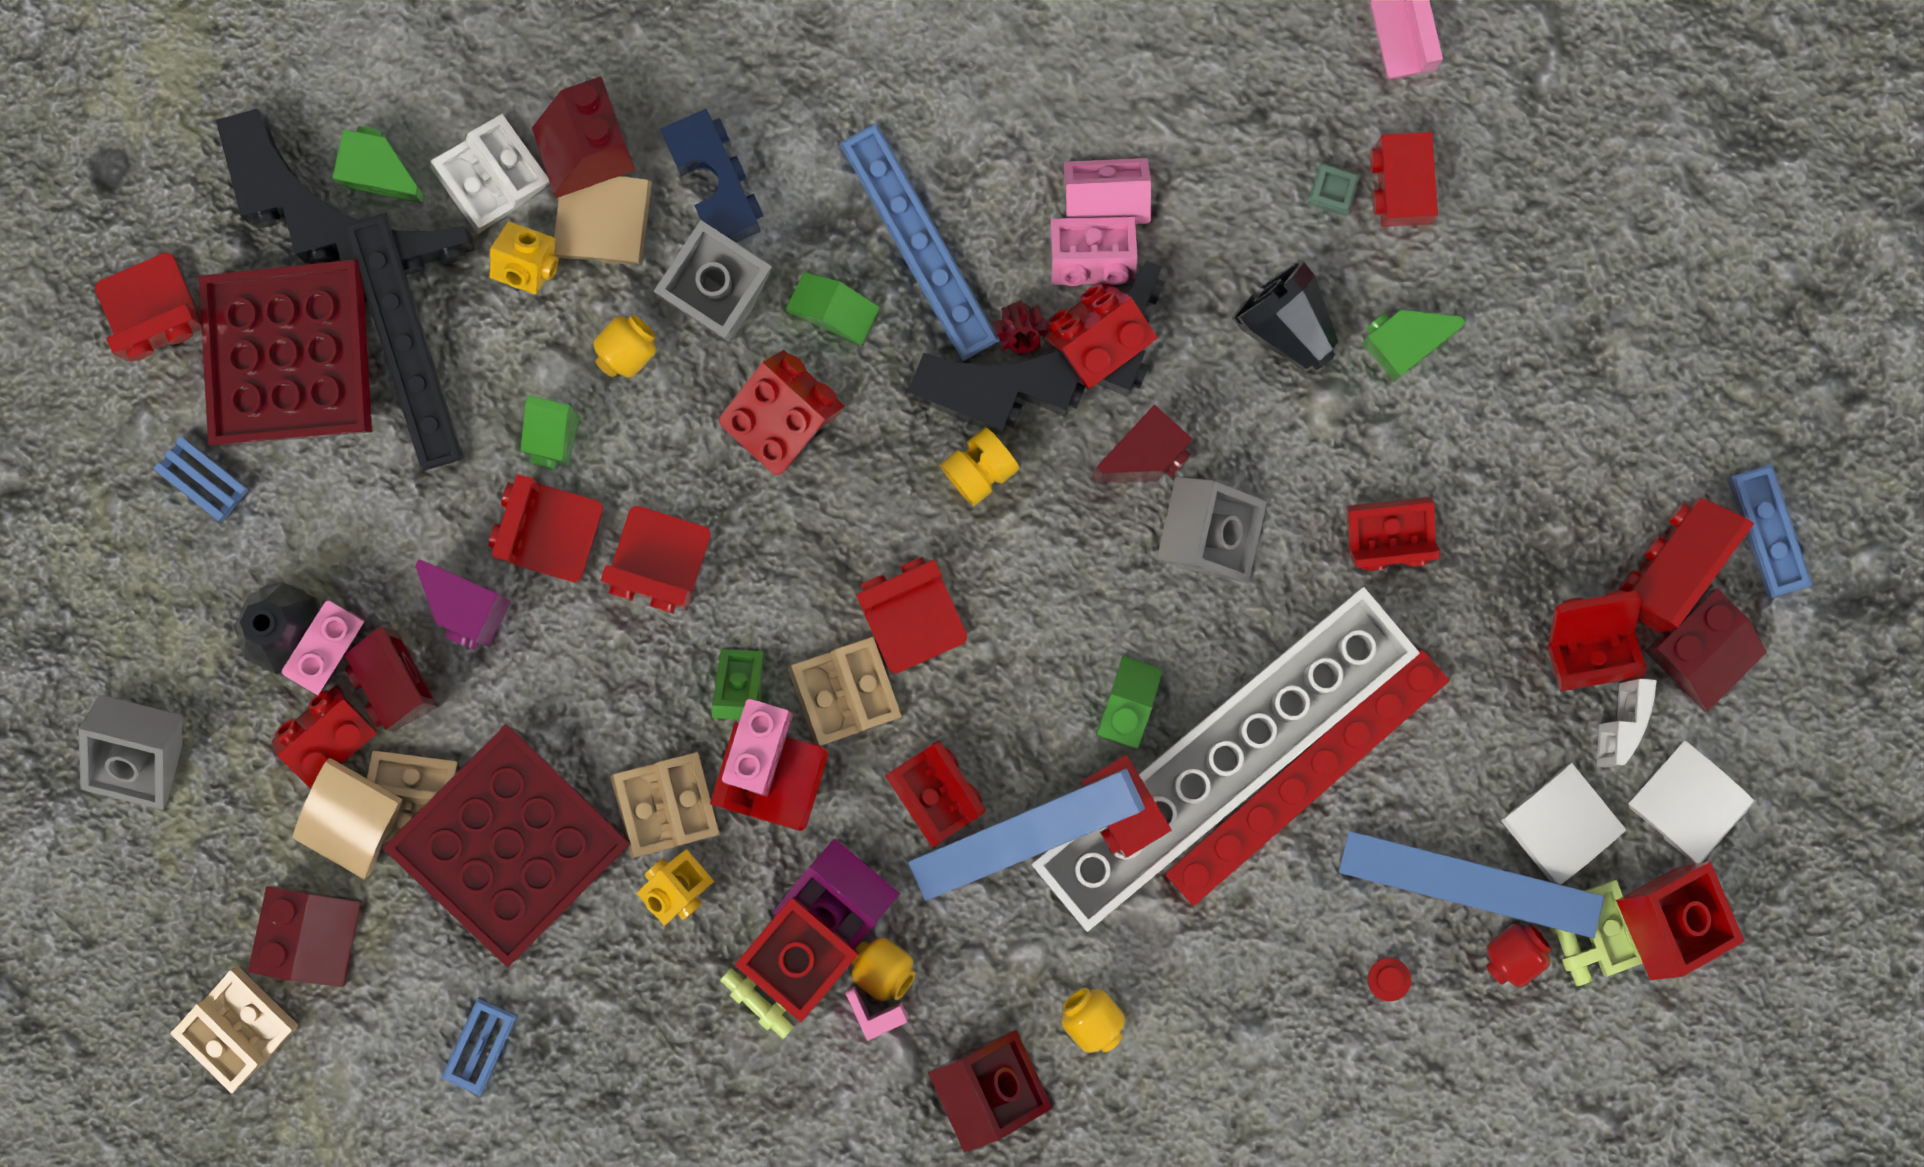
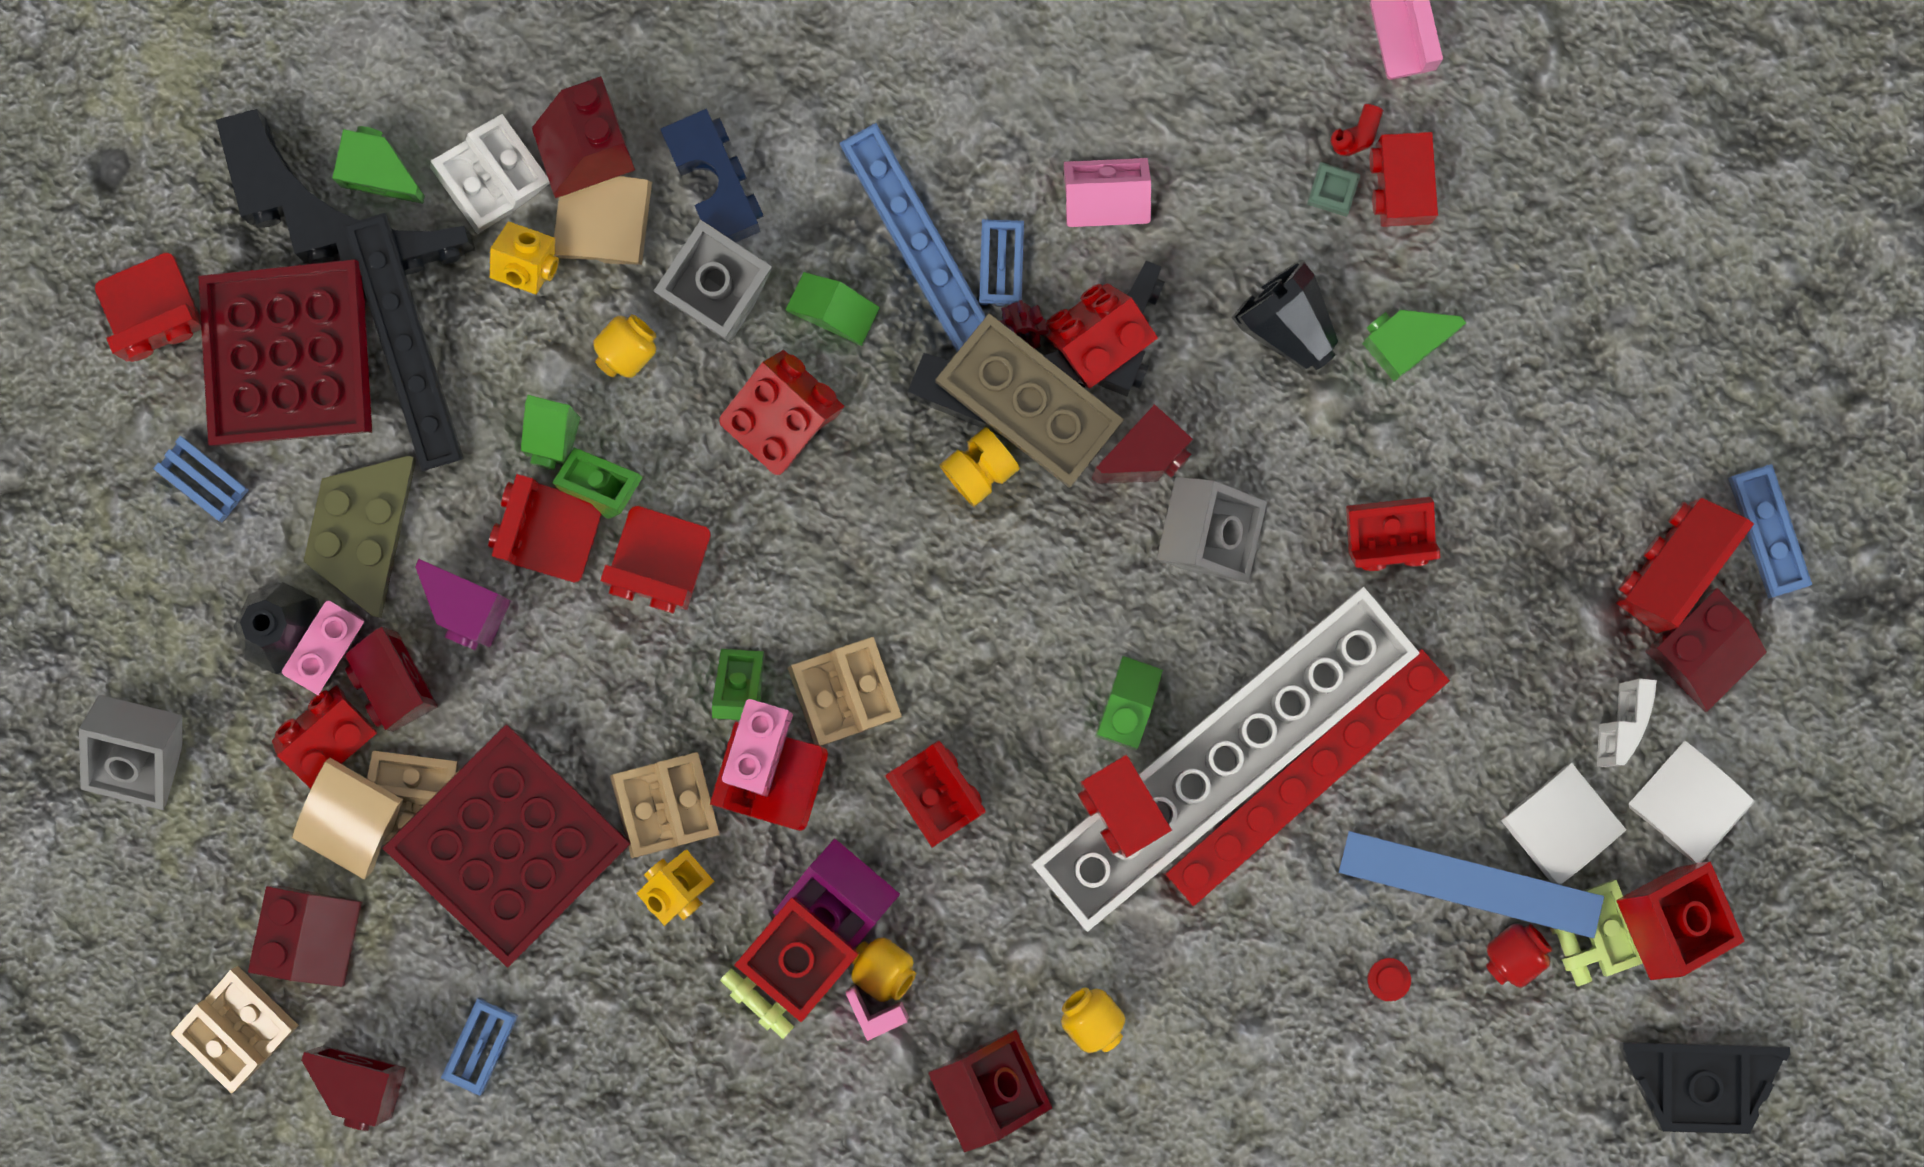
red bracket [856,557,967,674] -> none
medium blue tile [908,768,1145,901] -> none
bright pink bracket [1050,217,1137,286] -> none
red bracket [1547,590,1647,692] -> none
none -> dark red slope [301,1046,406,1131]
none -> olive wing [303,456,417,618]
none -> bright green slope [552,447,642,519]
none -> dark tan plate [935,314,1124,488]
none -> medium blue tile [979,219,1024,306]
none -> red arm [1330,104,1384,156]
none -> black wing [1619,1042,1790,1134]

